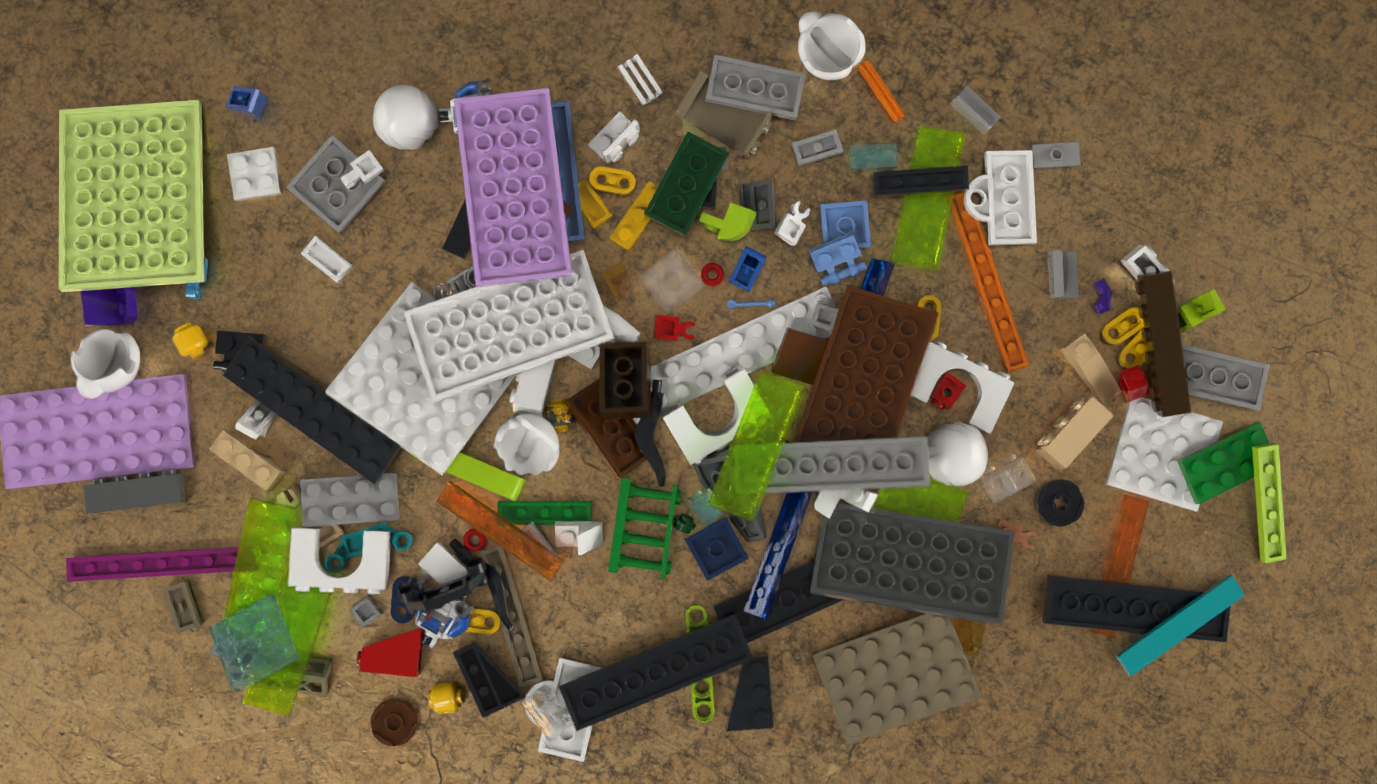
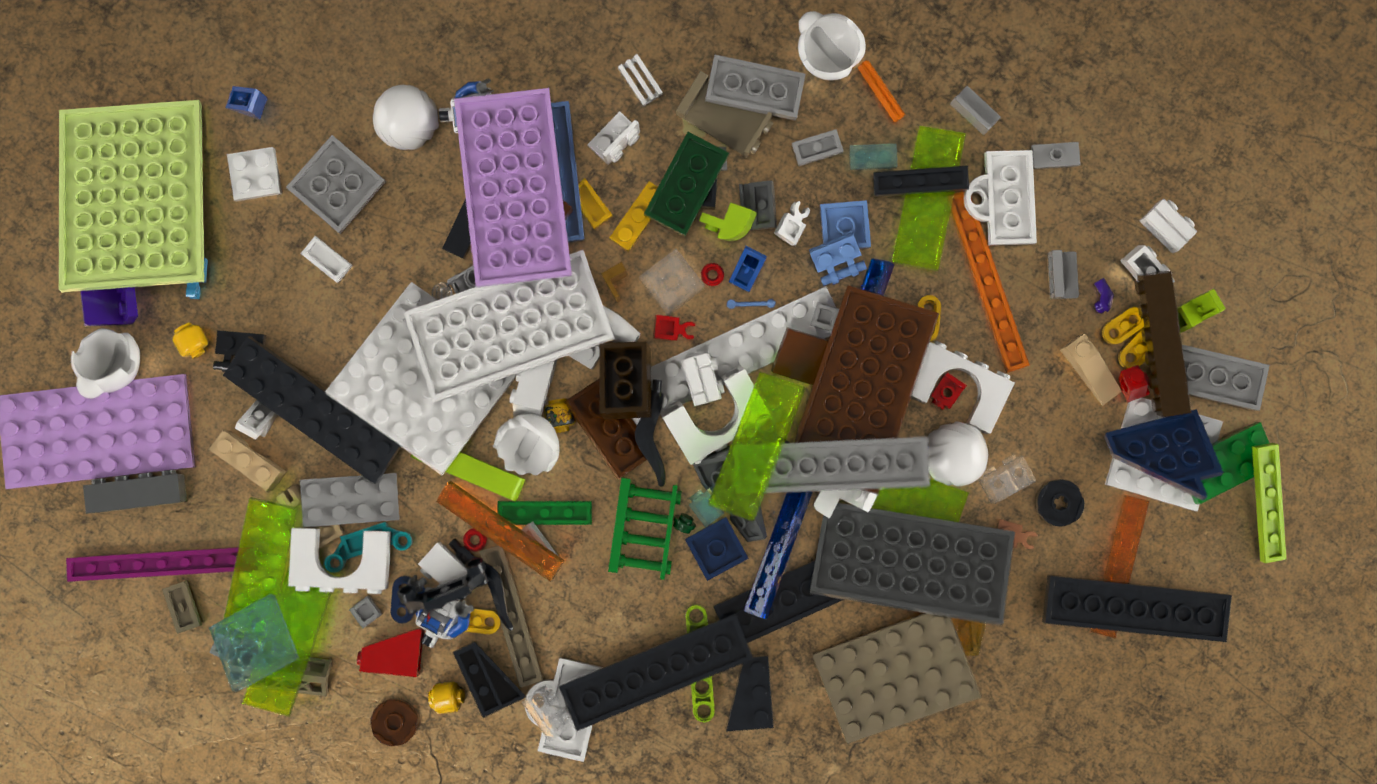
white plate [340,150,384,189] -> none
white slope [555,521,603,555] -> none
yellow plate [589,166,636,195] -> none
tan brick [1035,396,1114,469] -> none
teal tile [1115,575,1245,676] -> none
none -> white brick [681,353,725,407]
none -> dark blue wing [1104,409,1223,500]
none -> white brick [1140,199,1197,254]

